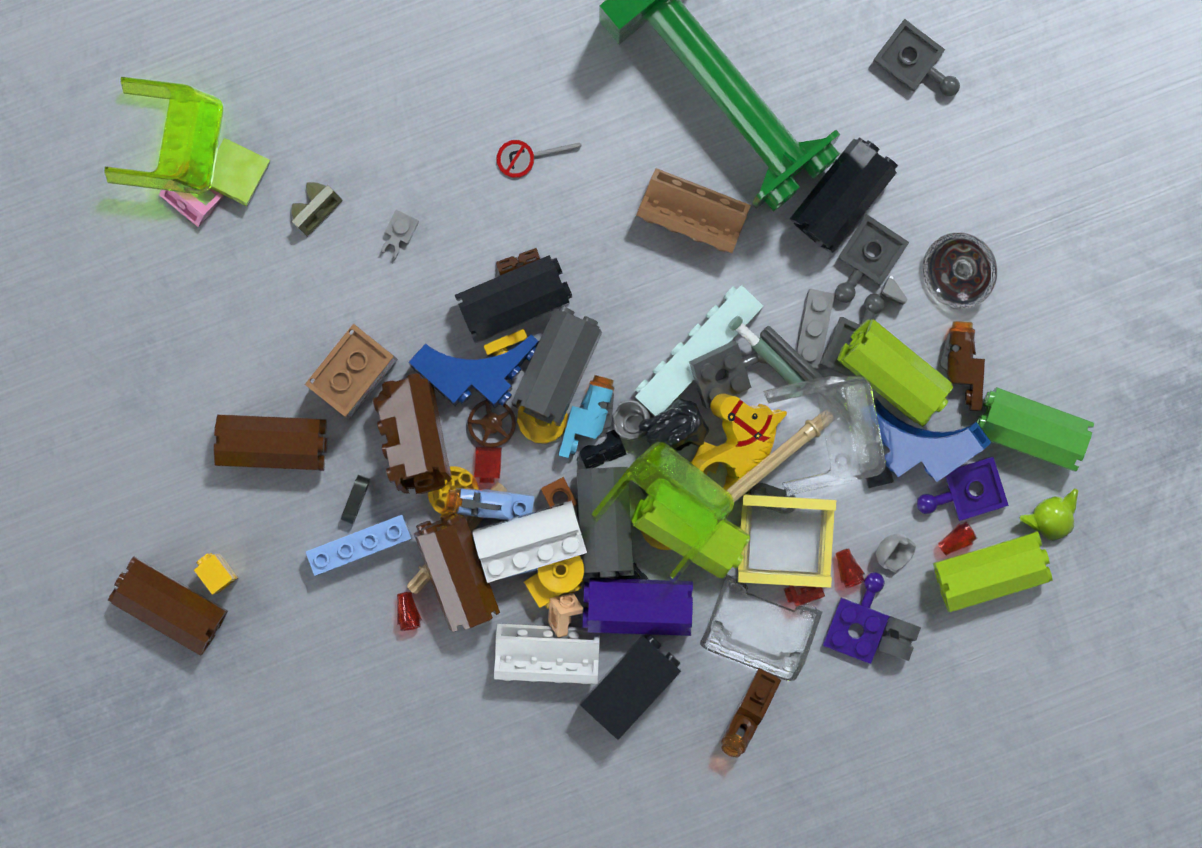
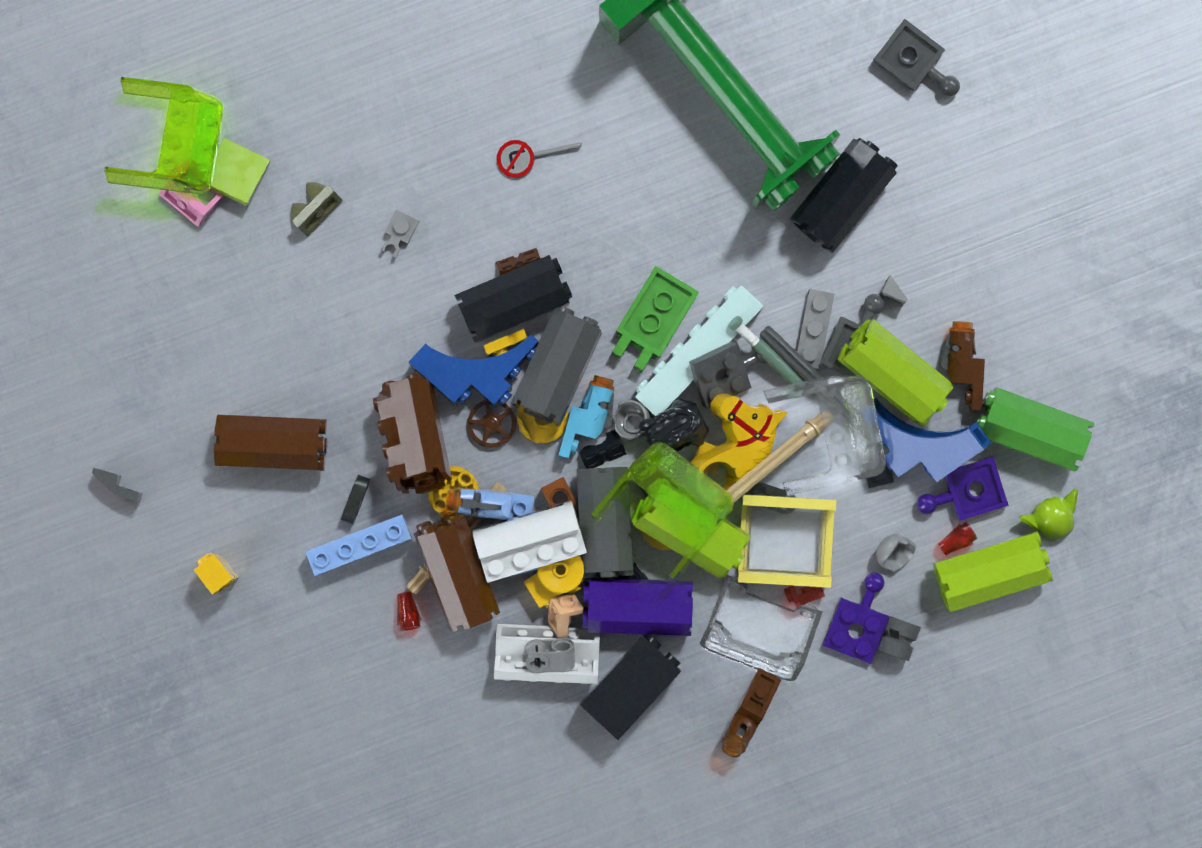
reddish brown brick [108,556,228,656] -> none
medium nougat container [304,324,398,419] -> none
clear red bracket [474,447,502,483] -> none
medium nougat brick [636,168,751,253] -> none
dark grey plate [835,214,909,303] -> none
clear red cone [835,548,865,588] -> none
clear smoke dish [923,232,997,309] -> none
none -> dark grey slope [92,468,143,503]
none -> light grey piece [525,638,575,673]
none -> bright green tile [611,266,699,372]

